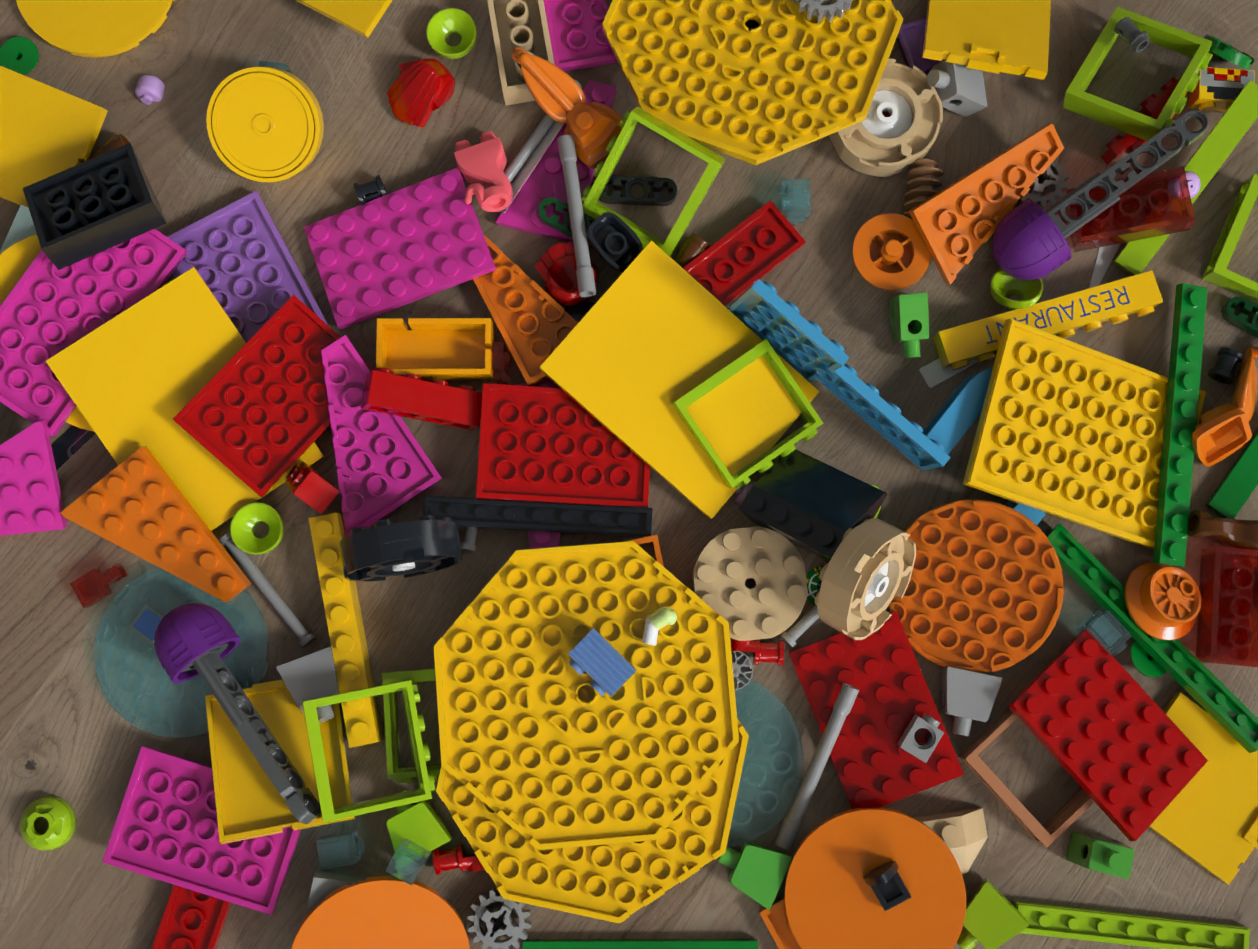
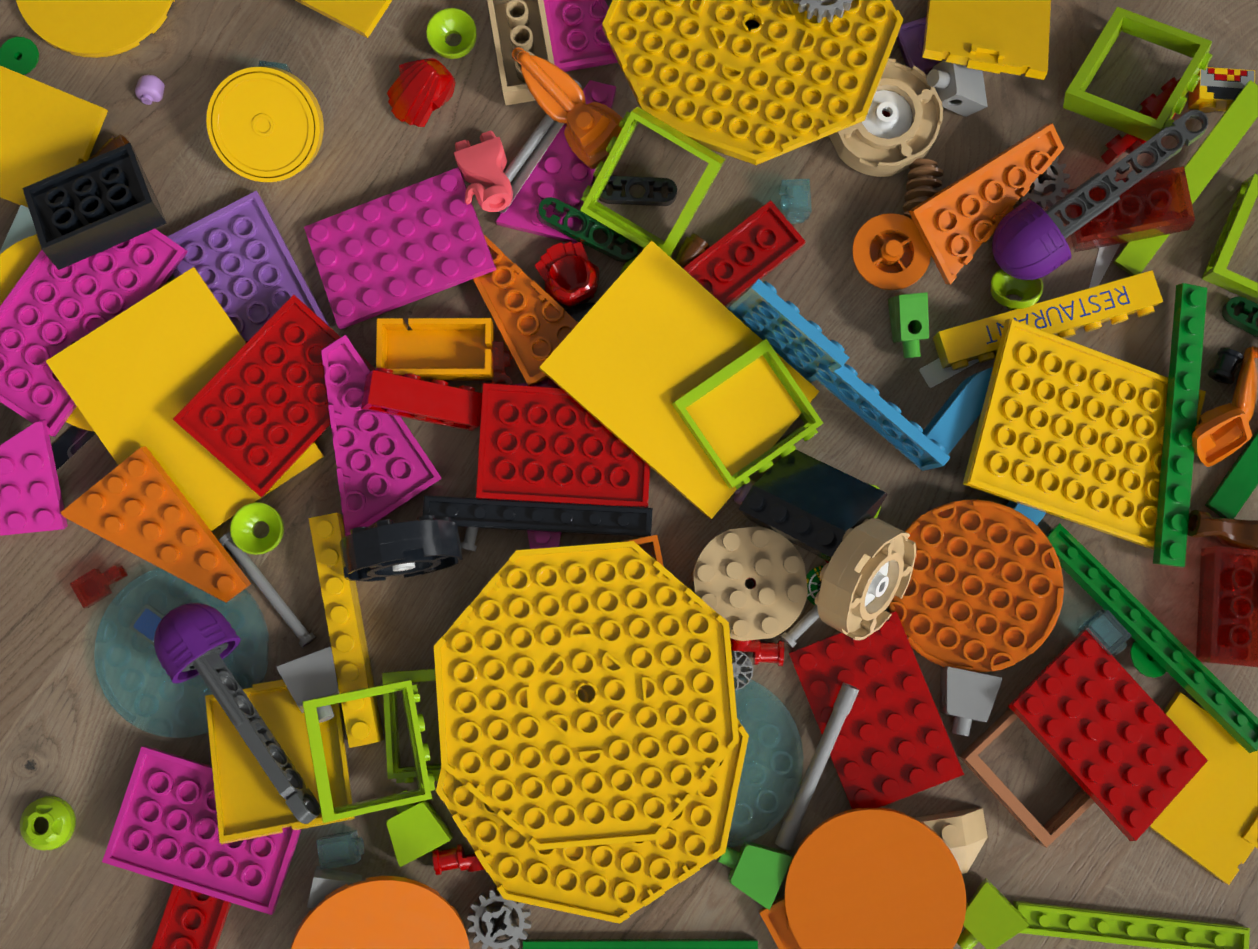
red brick [285,461,339,514] -> none
black bush [353,175,387,205] -> none
clear light blue brick [385,839,431,886] -> none
light grey piece [558,135,596,297] -> none
medium blue brick [568,628,636,696] -> none
black piece [586,212,643,272] -> none
arm [642,607,677,645] -> none
black tile [863,861,911,911] -> none
light grey brick [897,714,944,763] -> none
bright green torso [1066,831,1135,879] -> none
dark grey pin [1114,17,1150,53] -> none
orange wheel [1125,562,1201,641] -> none
lavender piece [1167,171,1201,200] -> none
green tile [1204,34,1255,70] -> none

